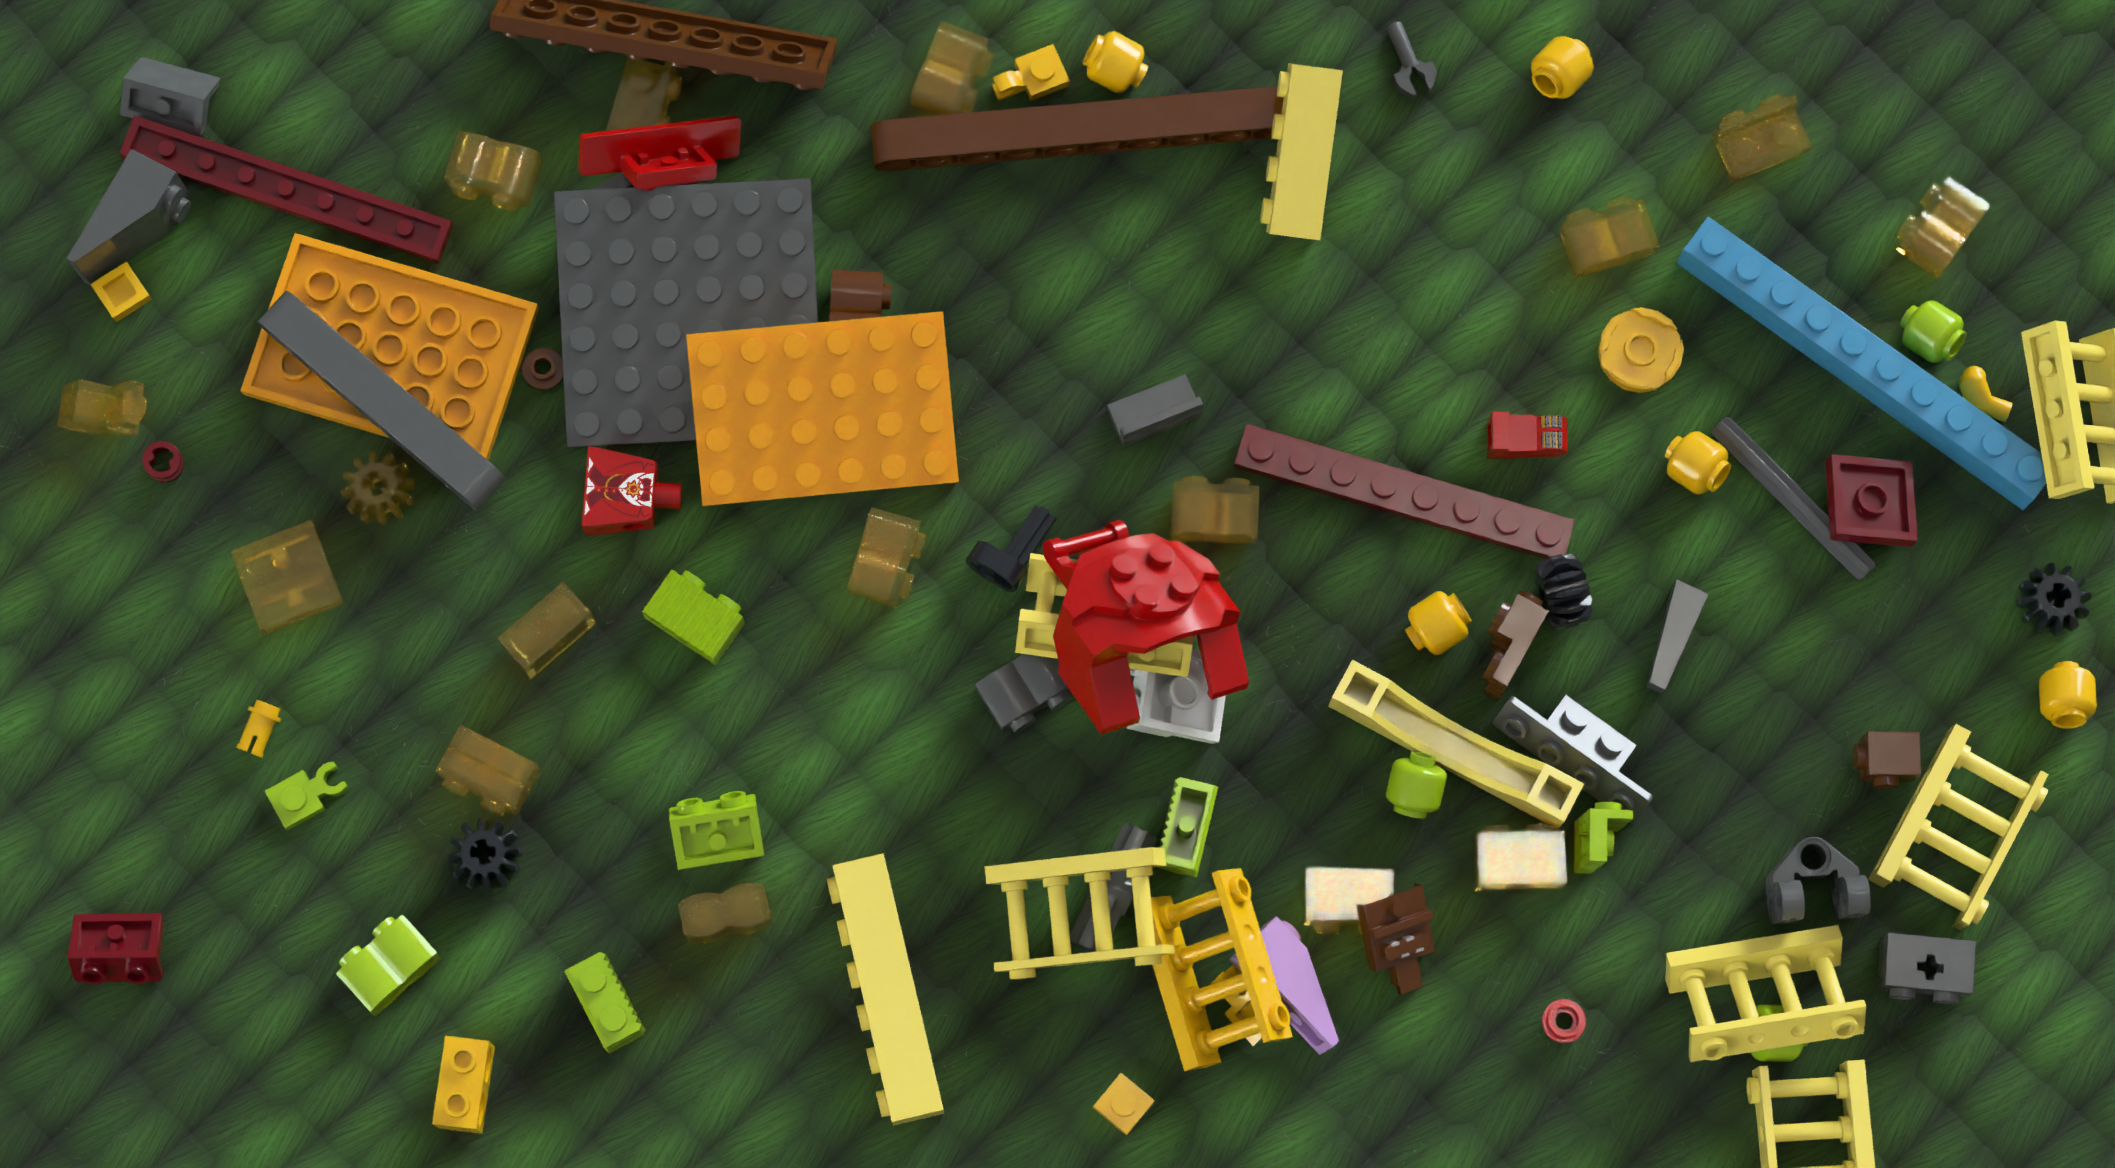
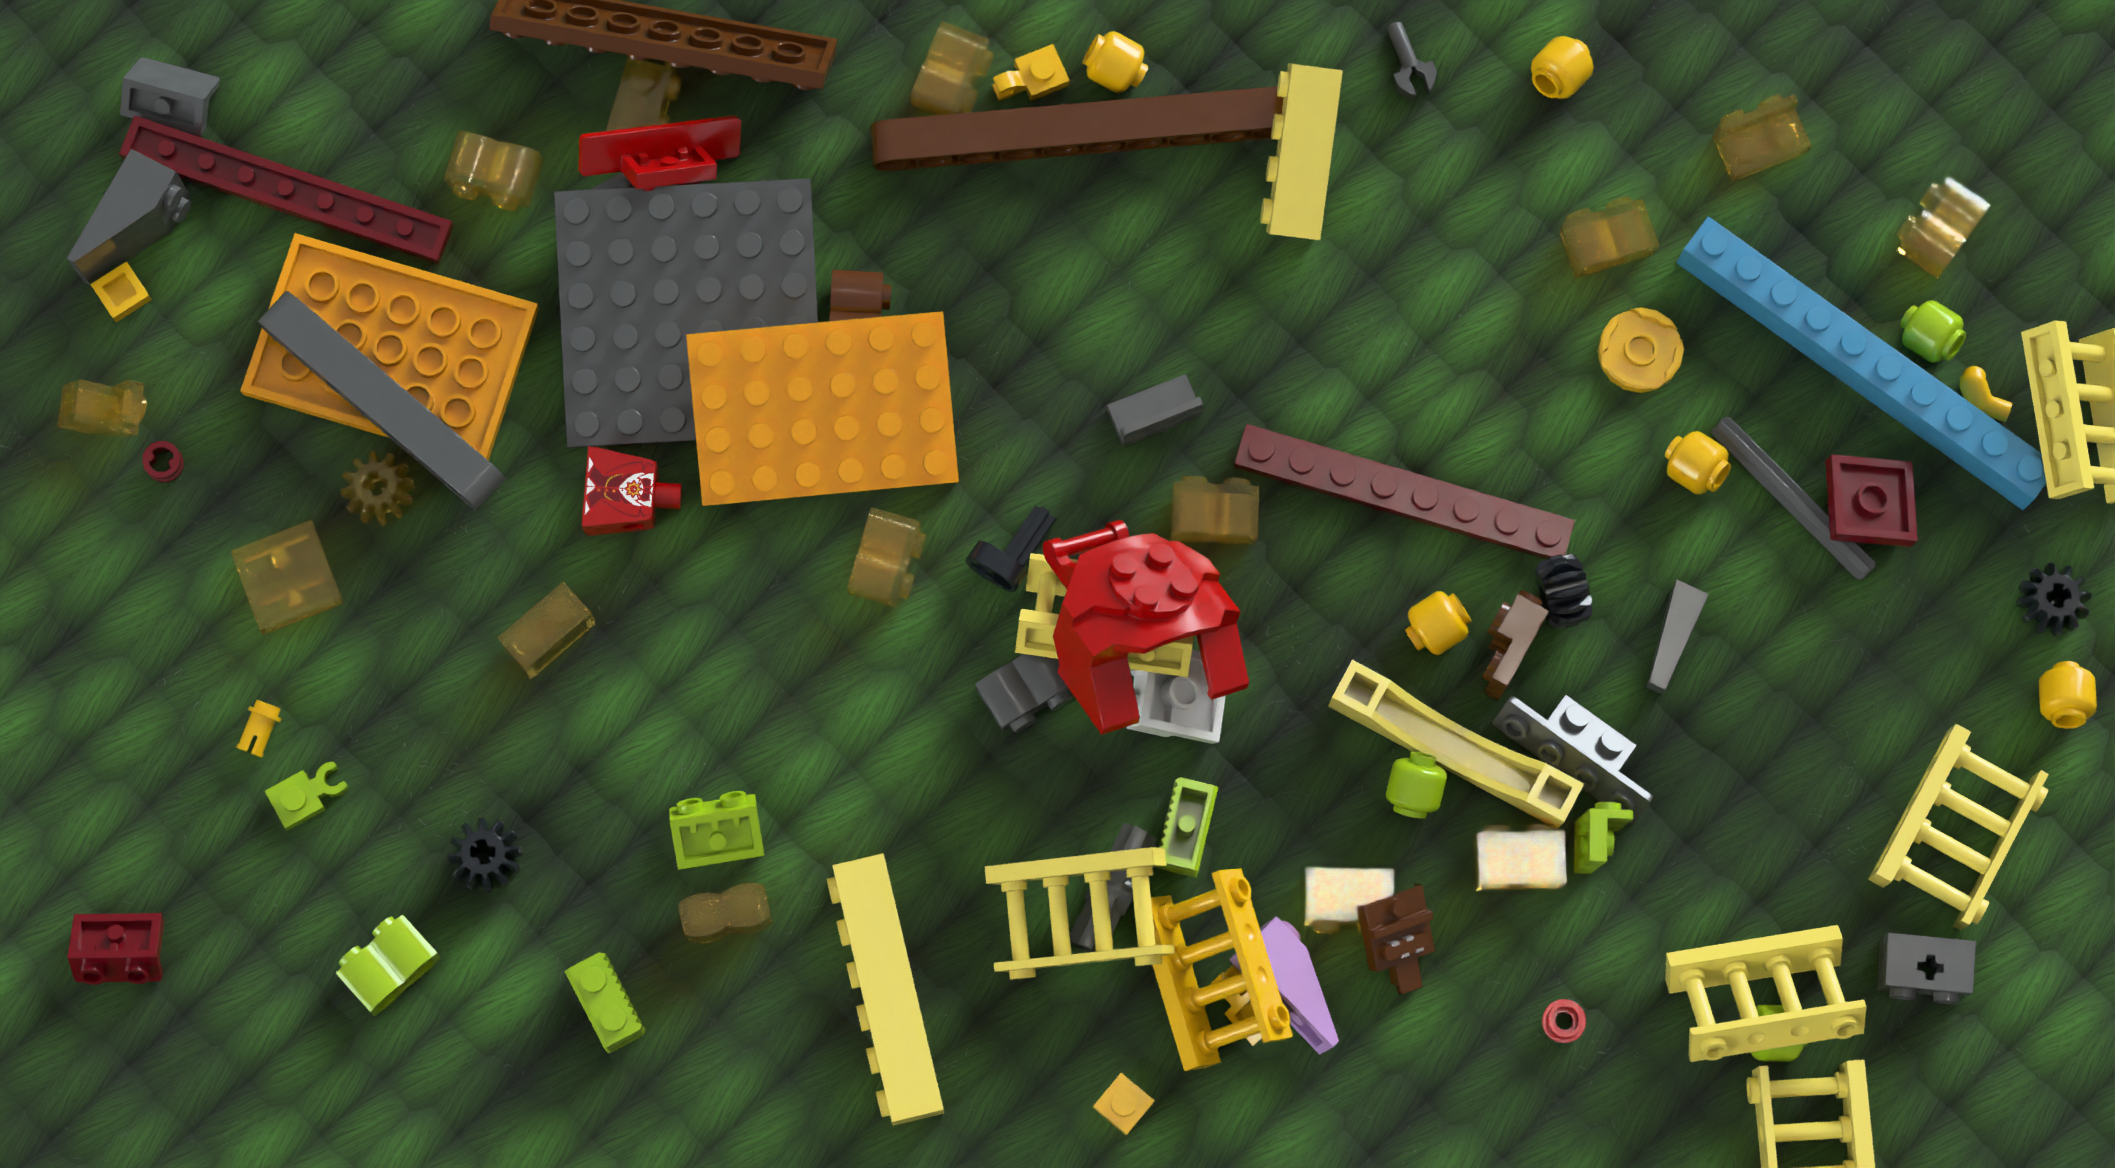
yellow brick [432,1036,495,1134] -> none
clear yellow brick [436,725,541,817] -> none
reddish brown plate [522,348,563,391] -> none
lime brick [642,570,745,665] -> none
red leg [1487,411,1568,459] -> none
dark grey piece [1765,837,1871,924] -> none
reddish brown brick [1853,731,1921,789] -> none

